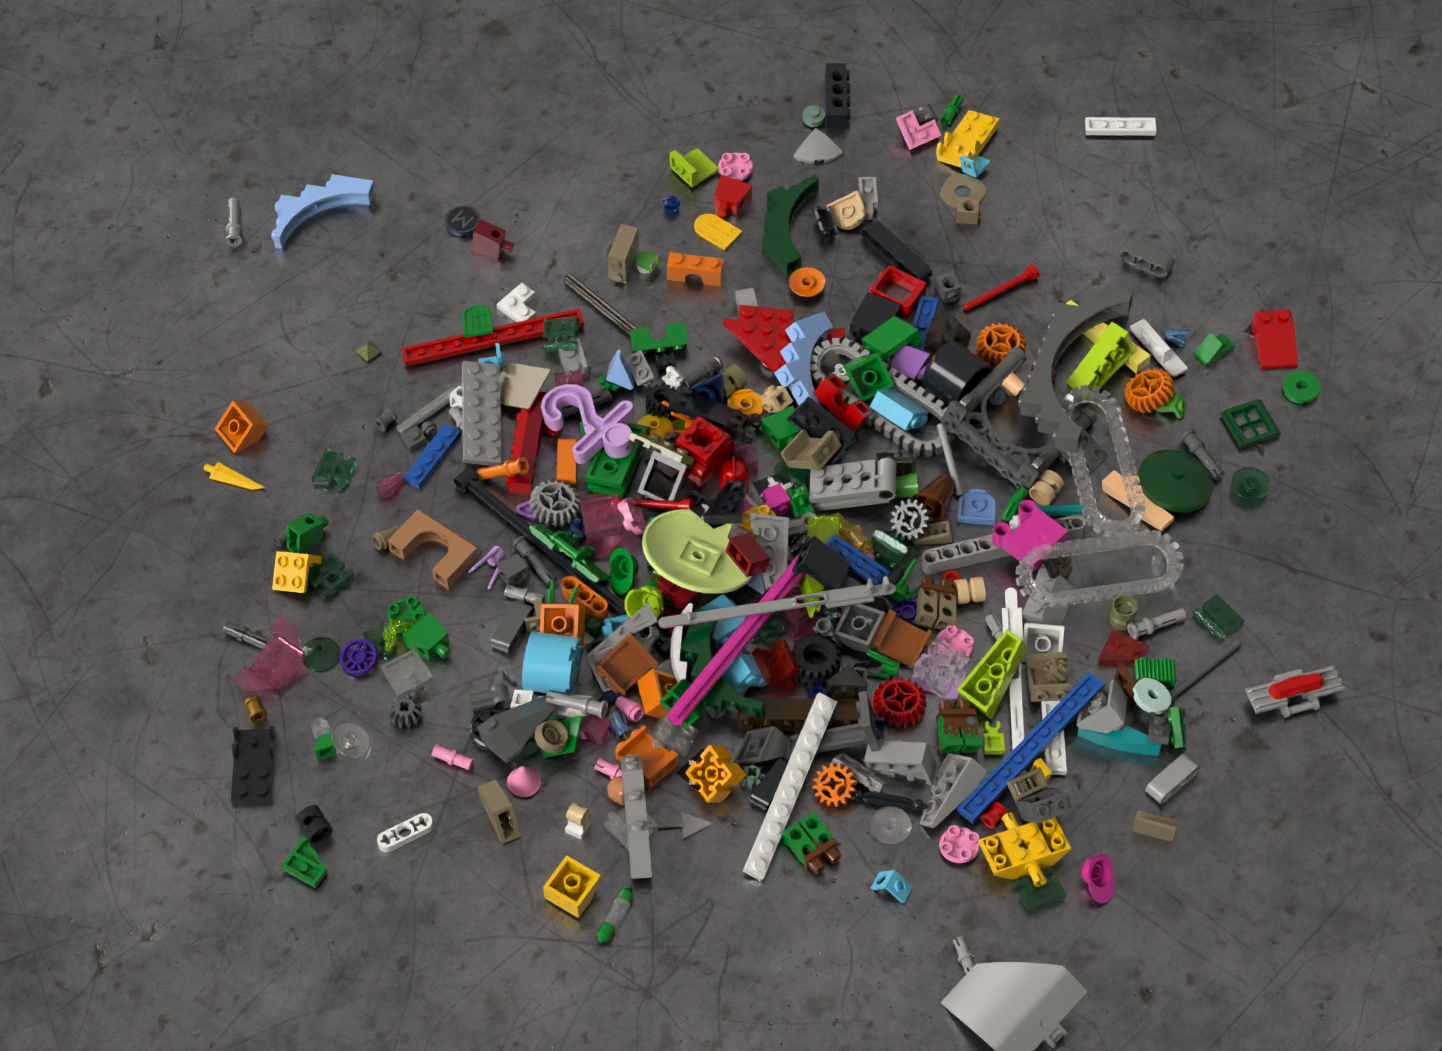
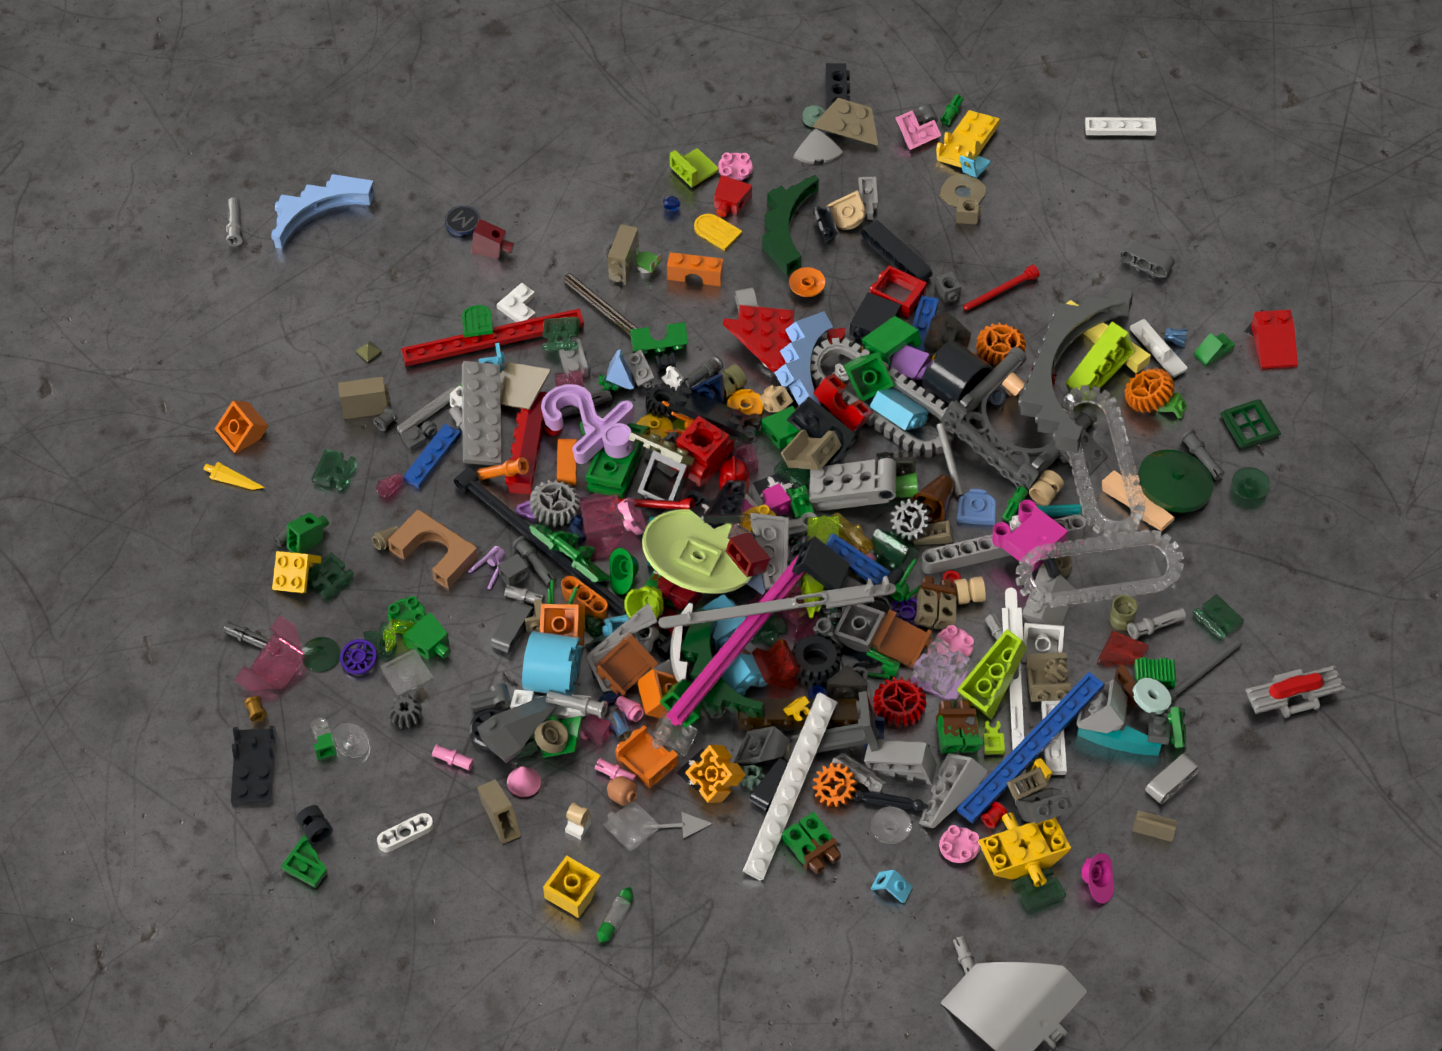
light grey arch [621,754,652,879] -> none
green tile [1282,371,1320,404] -> none
none -> dark tan brick [338,377,391,419]
none -> yellow tile [783,696,810,721]
none -> dark tan wing [813,98,878,146]

